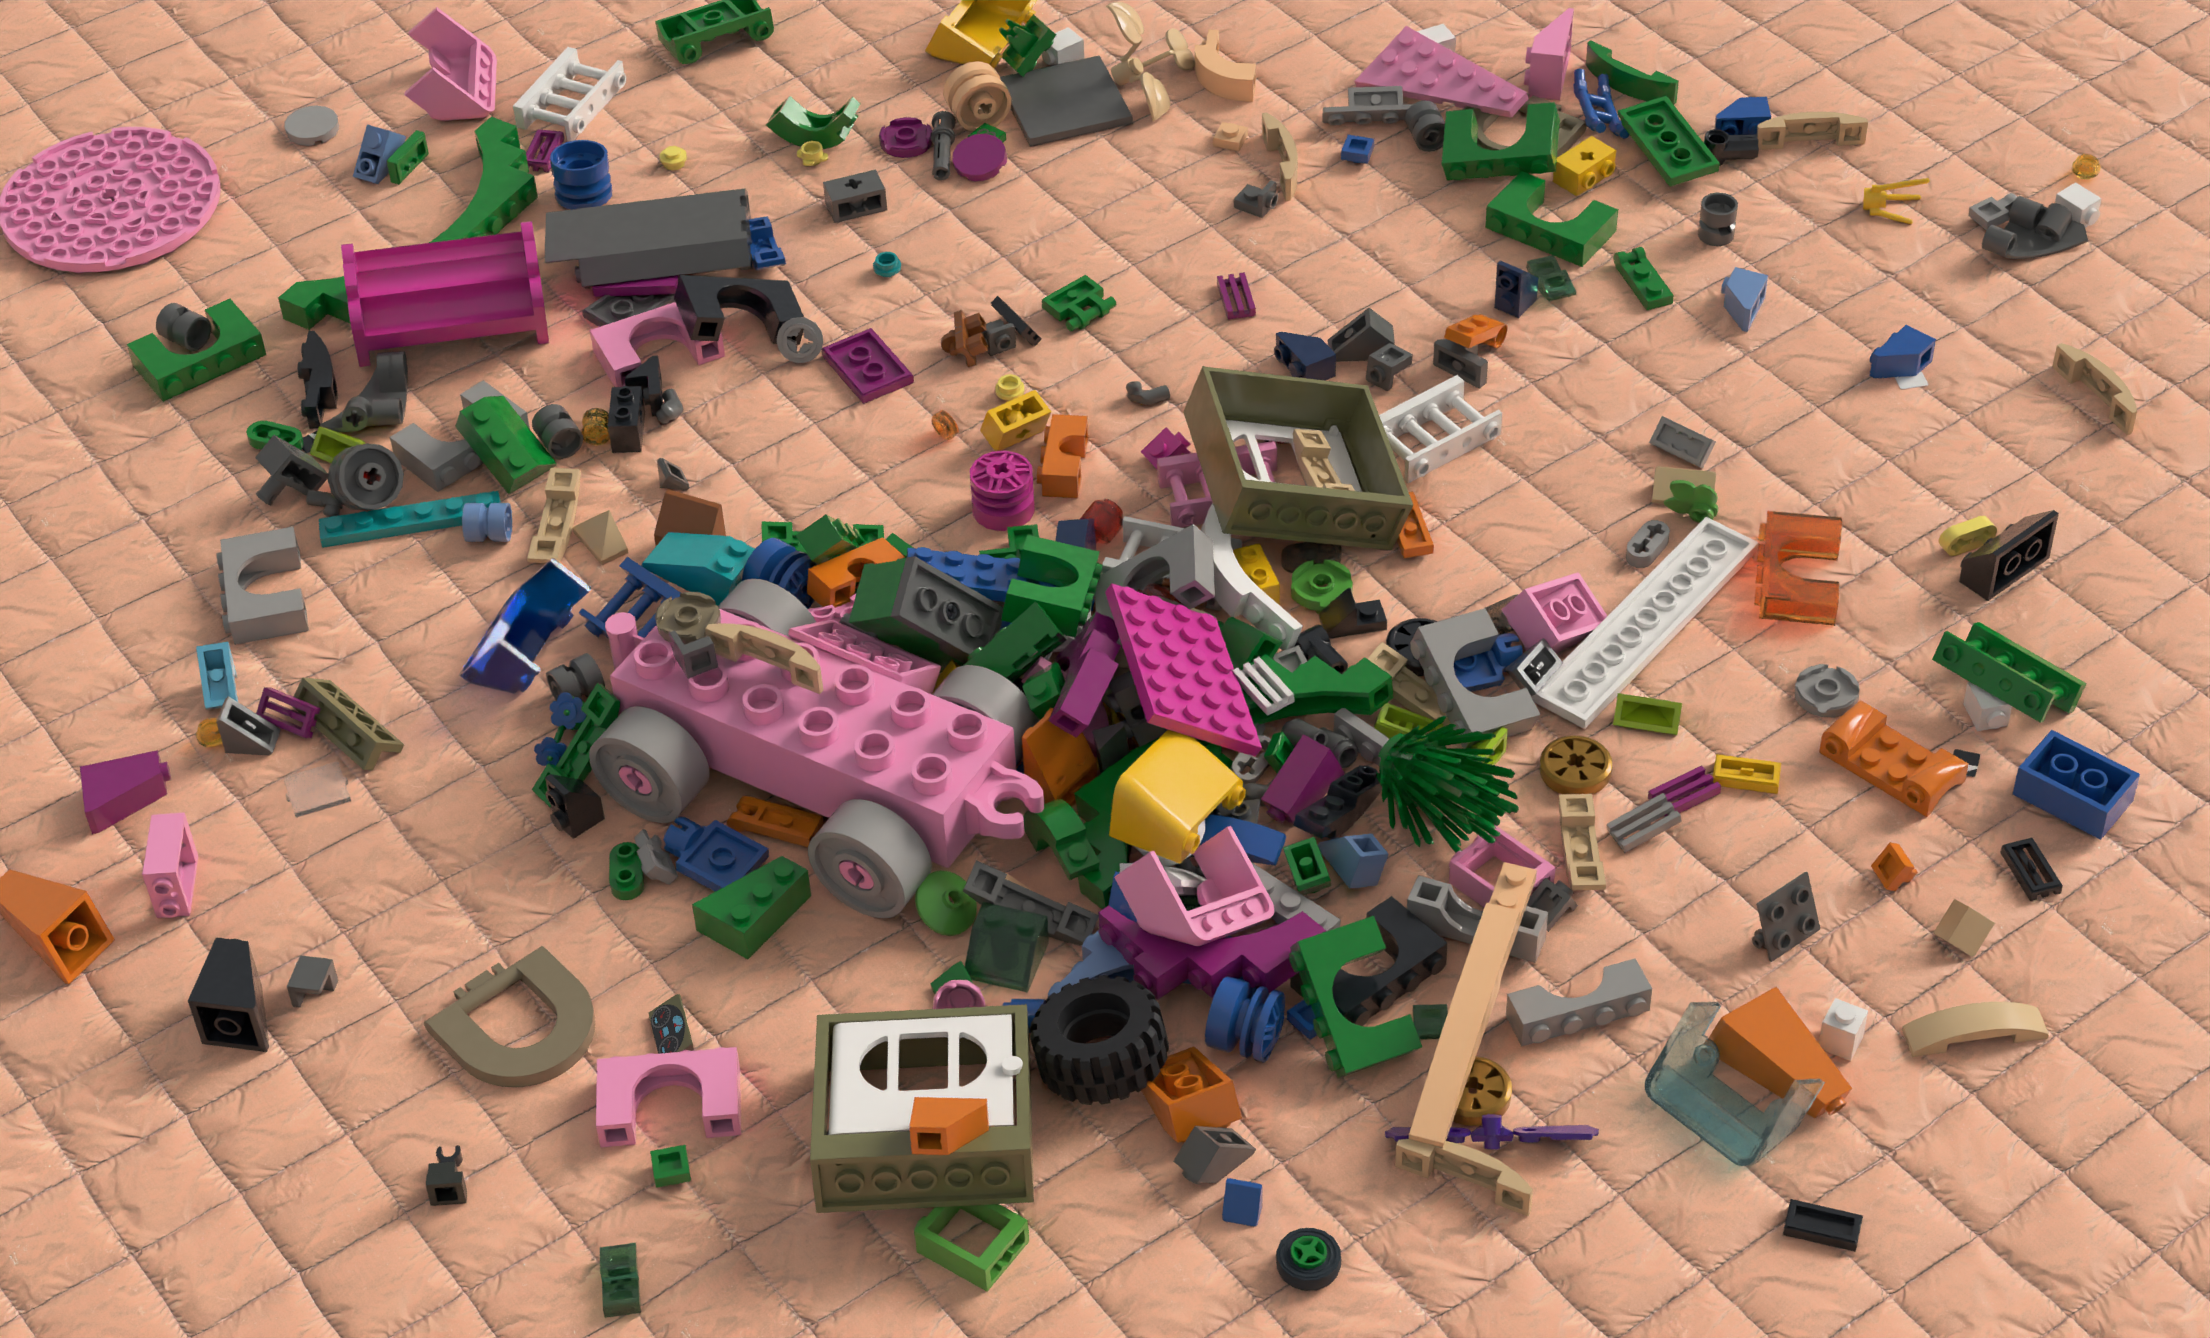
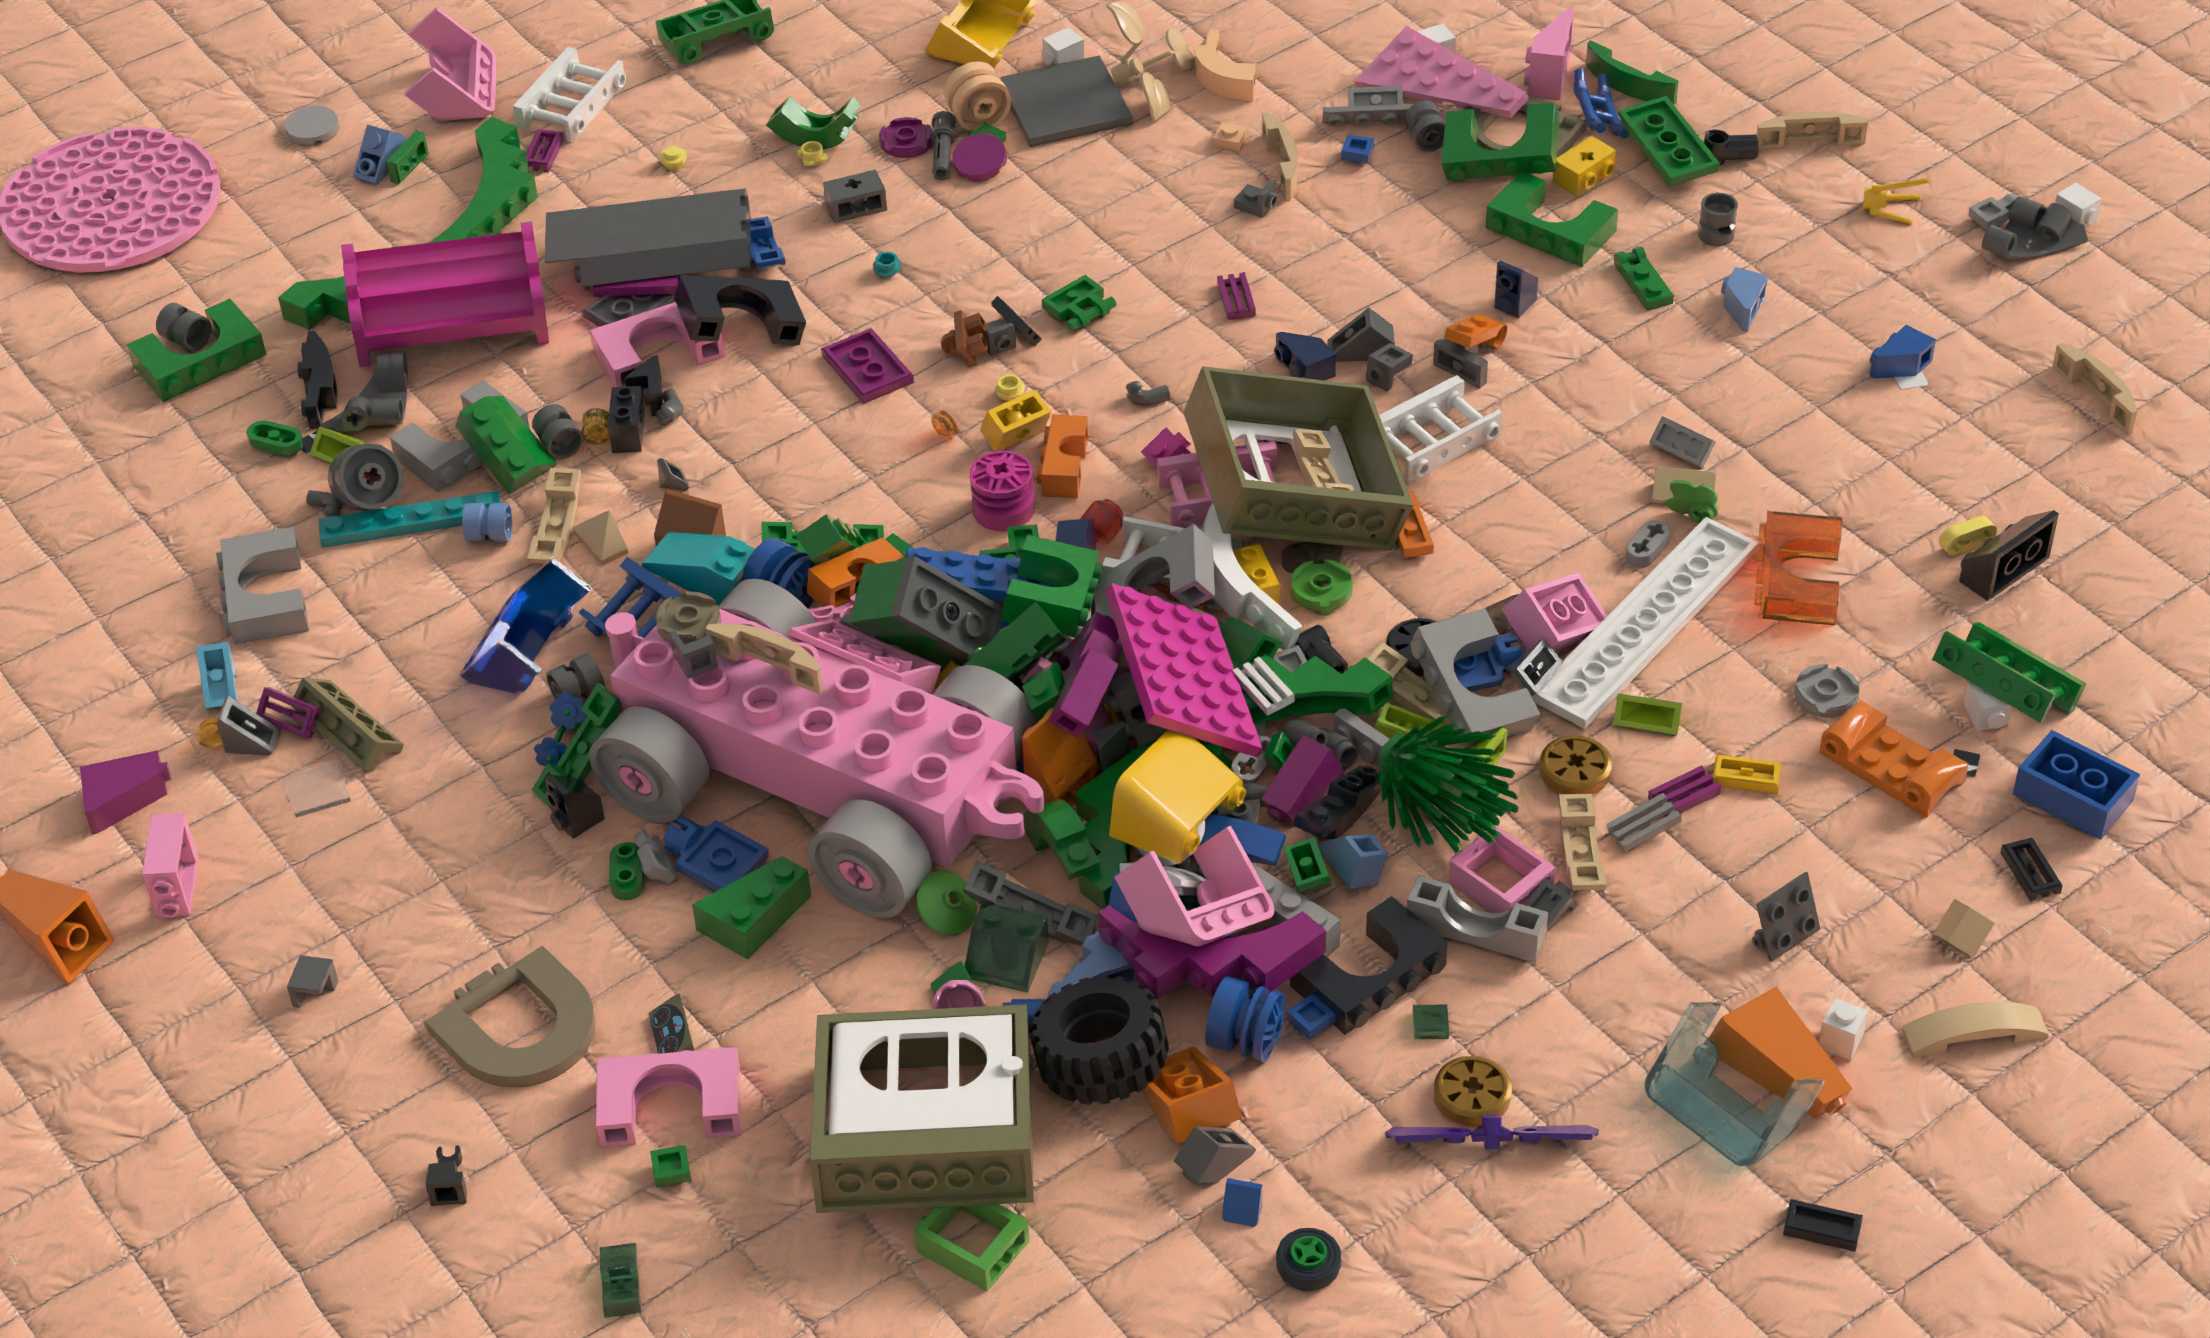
black slope [188,938,269,1052] -> none
dark grey brick [255,435,328,506] -> none
blue wheel [550,140,613,210] -> none
orange plate [727,796,824,847] -> none
light grey gear [777,317,823,363] -> none
orange slope [909,1097,989,1155] -> none
green plate [999,14,1057,77] -> none
green arch [1289,916,1422,1078] -> none
black slope [1319,588,1387,639] -> none
tan slope [1395,1139,1533,1216] -> none
light nougat slope [1409,862,1537,1147] -> none
light grey arch [1506,958,1652,1046] -> none
clear green slope [1526,255,1576,301] -> none
blue slope [1714,97,1771,135] -> none
orange tile [1871,842,1918,891] -> none
clear yellow plate [2072,154,2101,179] -> none

